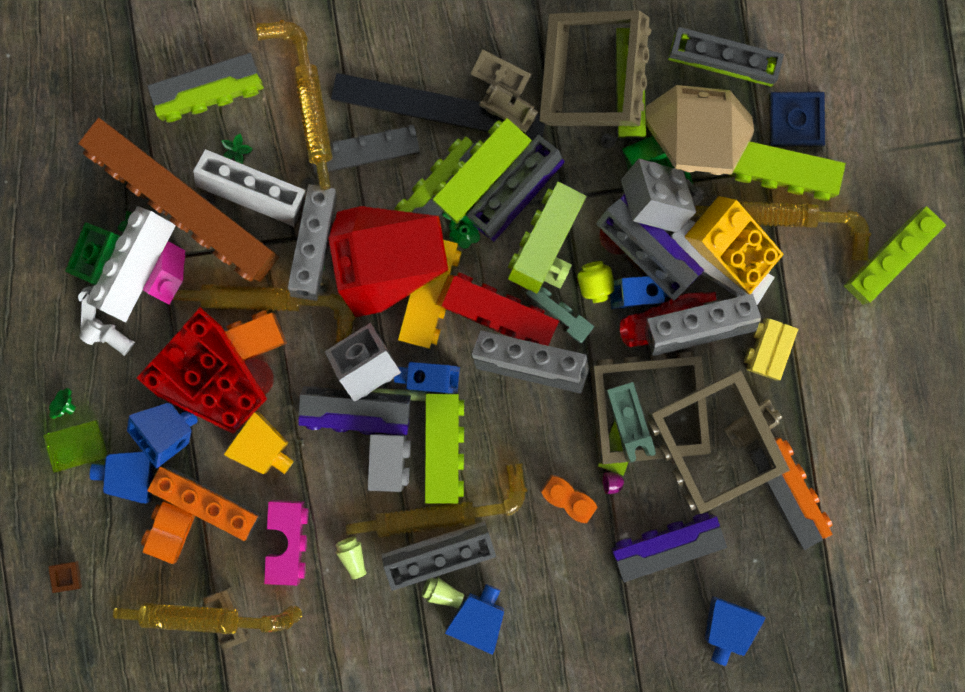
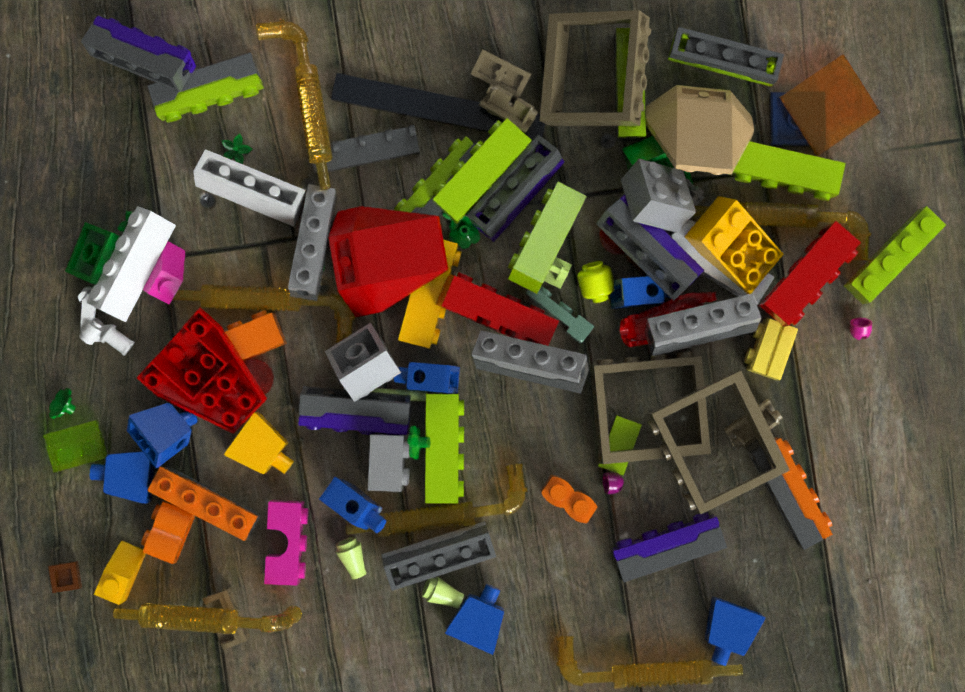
dark orange brick [78,117,280,282] -> none
sand green plate [606,382,656,463] -> none
none -> dark grey piece [81,16,196,92]
none -> yellow slope [94,540,146,605]
none -> blue torso [319,477,386,533]
none -> green plant [408,426,431,459]
none -> clear yellow piece [556,636,743,689]
none -> red wedge [759,221,861,327]
none -> clear orange piece [779,54,881,156]
none -> dark pink hinge [850,318,872,340]

